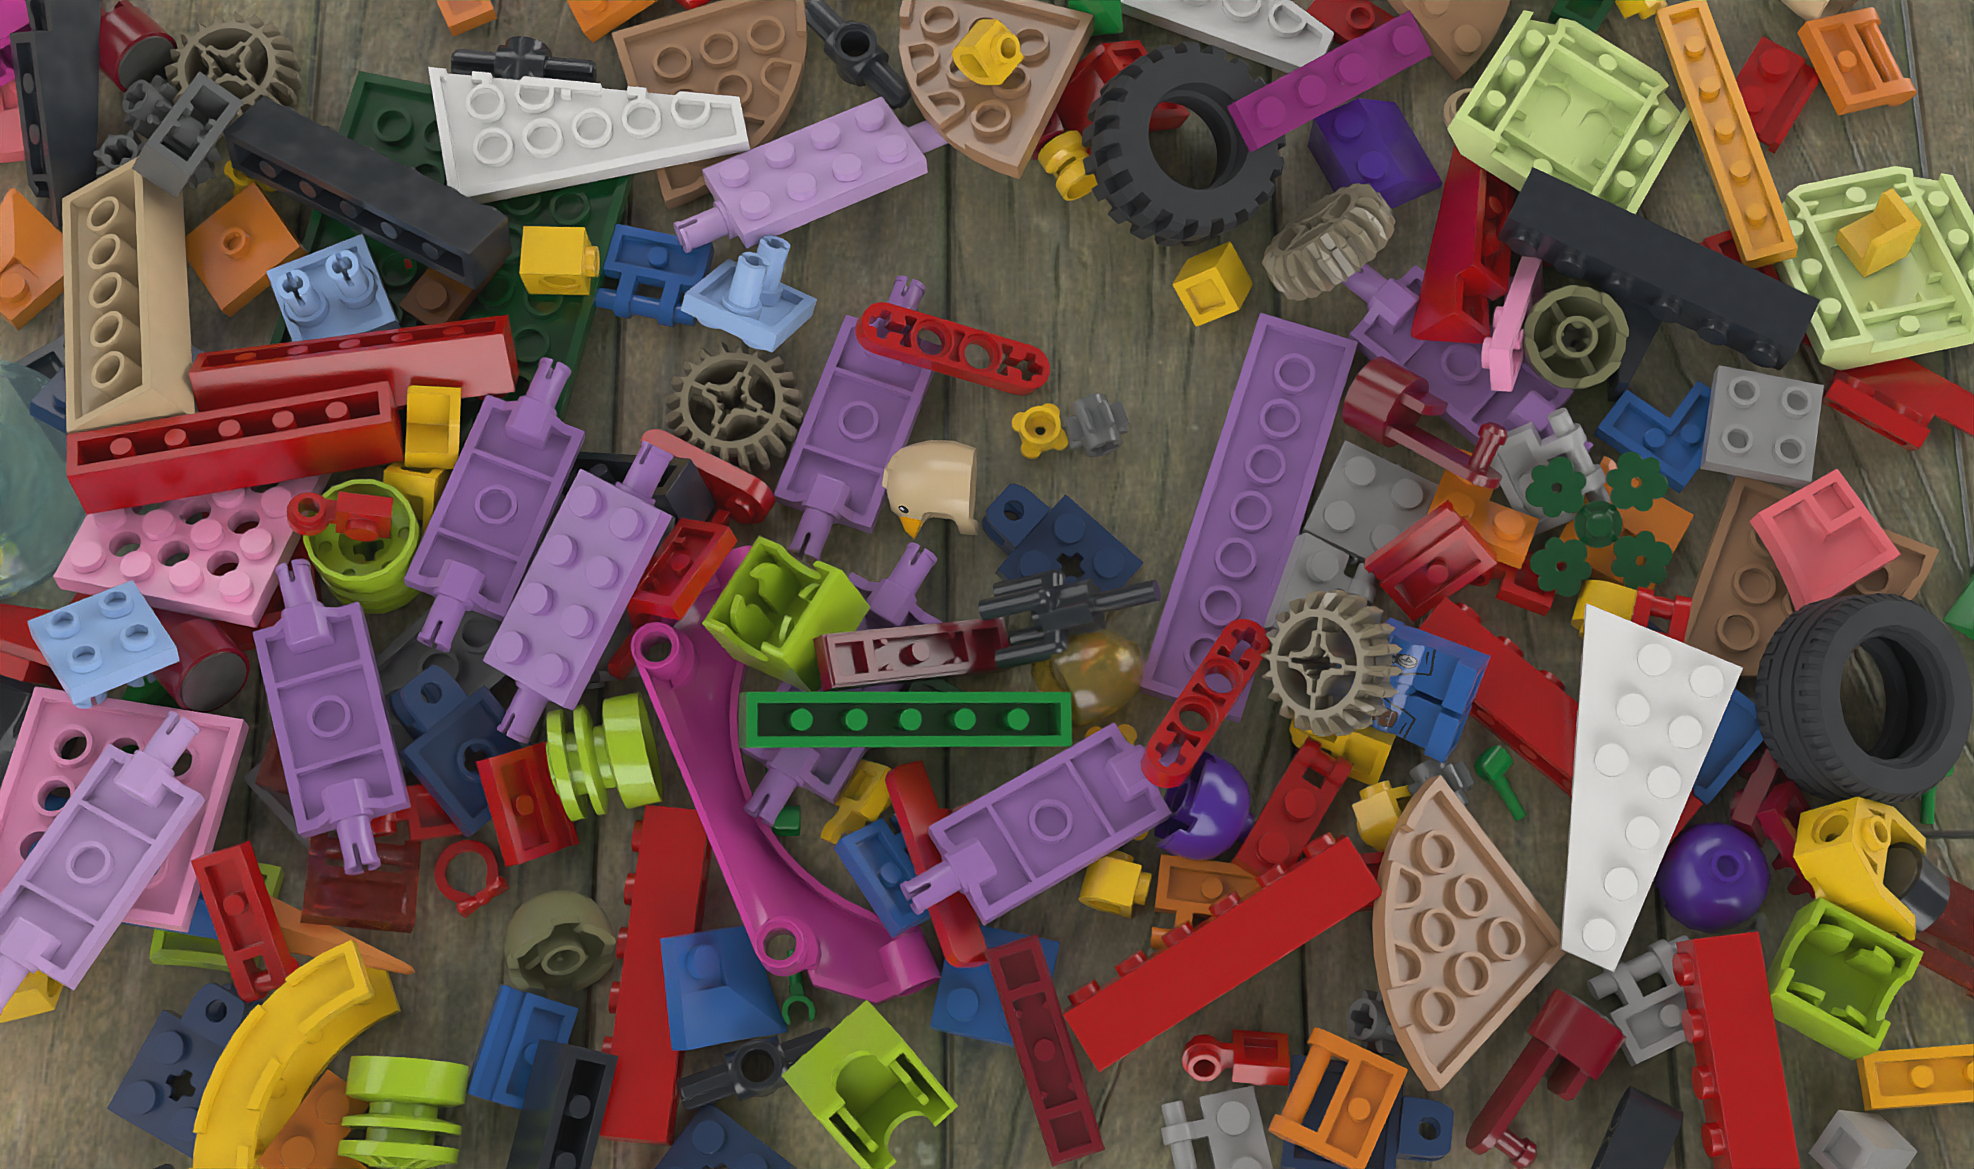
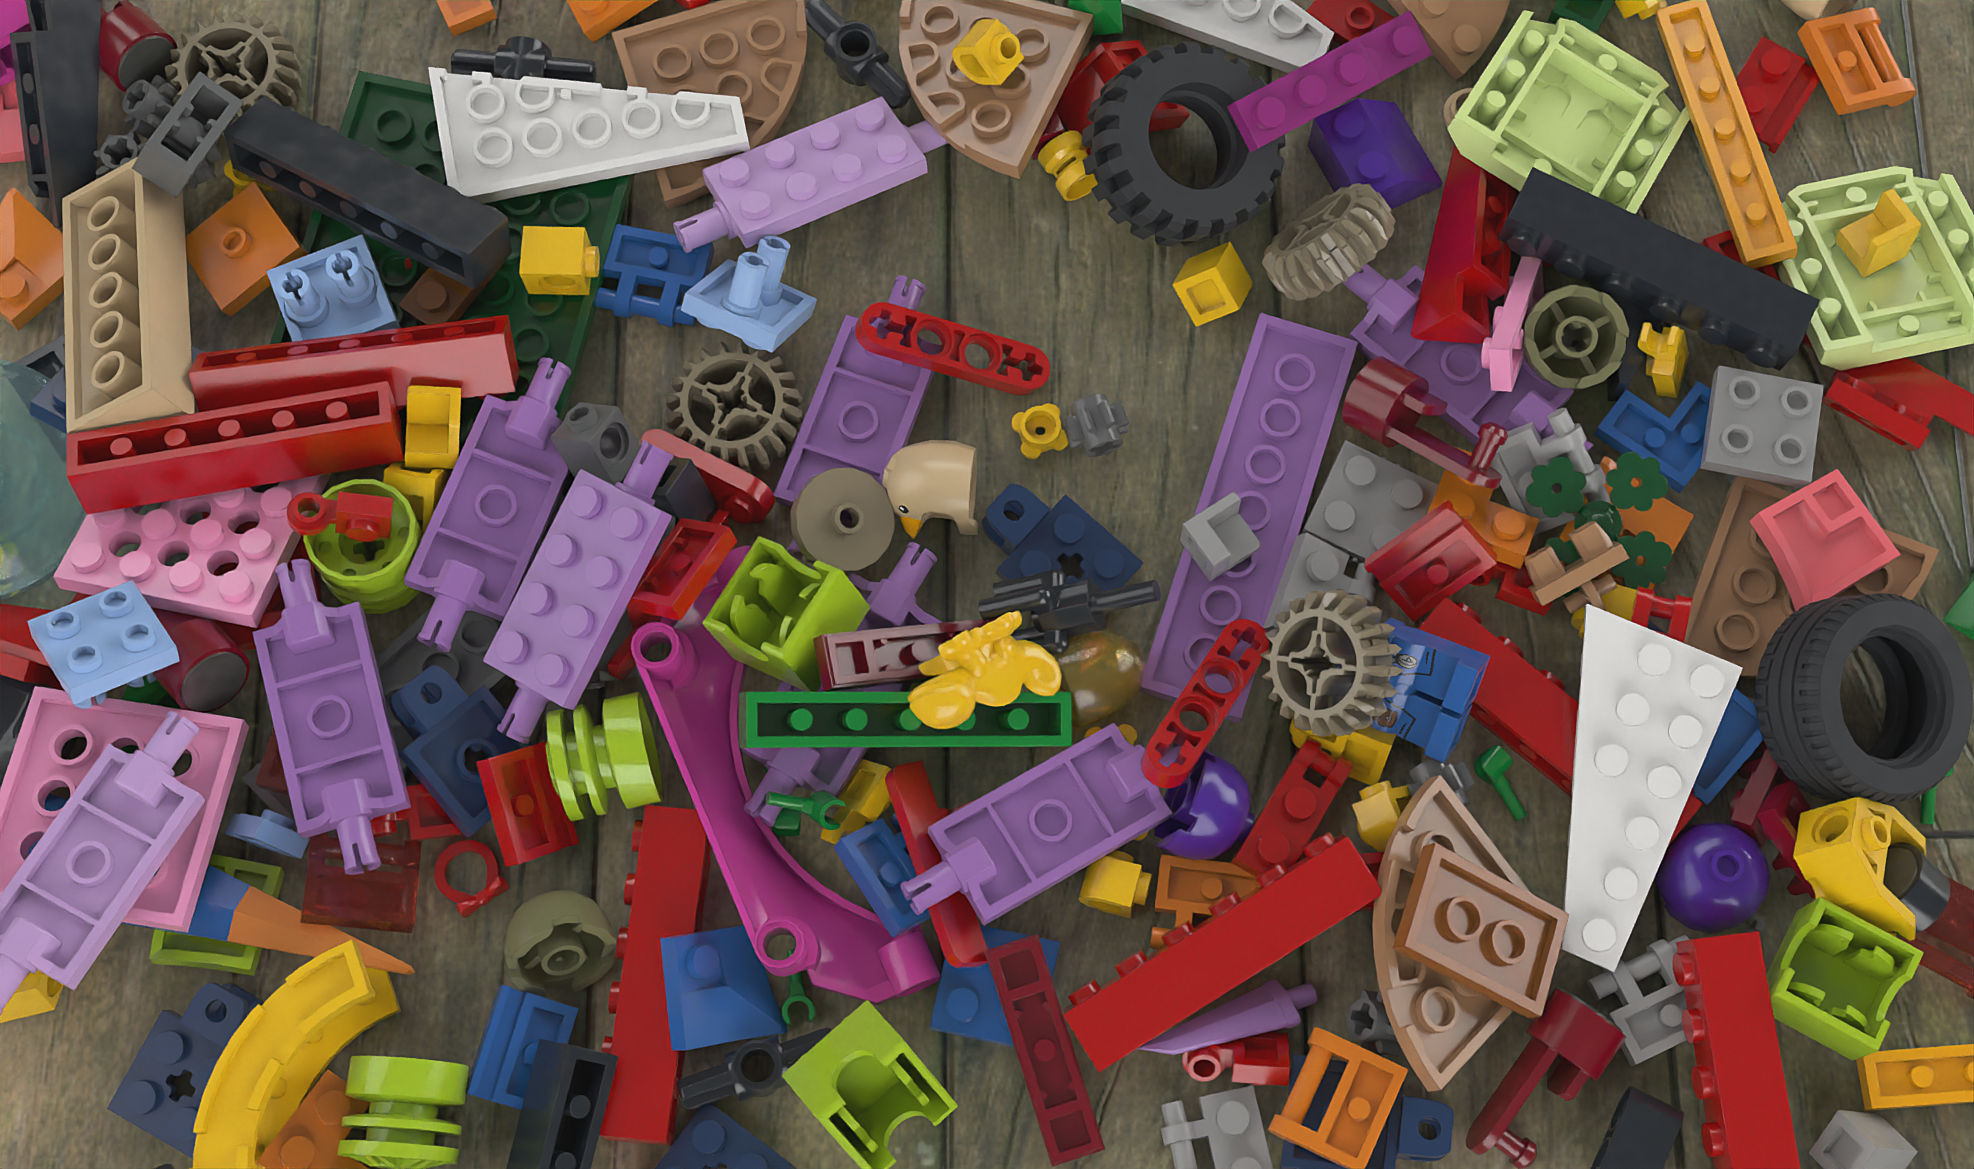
red plate [191,840,300,1003] -> none
none -> medium blue plate [224,809,310,859]
none -> dark grey brick [550,402,641,485]
none -> green hand [765,790,846,830]
none -> dark tan plate [790,468,895,572]
none -> yellow animal [908,611,1062,729]
none -> medium lavender bar [1137,979,1317,1055]
none -> light grey panel [1180,491,1260,581]
none -> plate [1393,843,1569,1018]
none -> medium nougat hips [1524,521,1629,614]
none -> yellow plate [1638,323,1689,398]

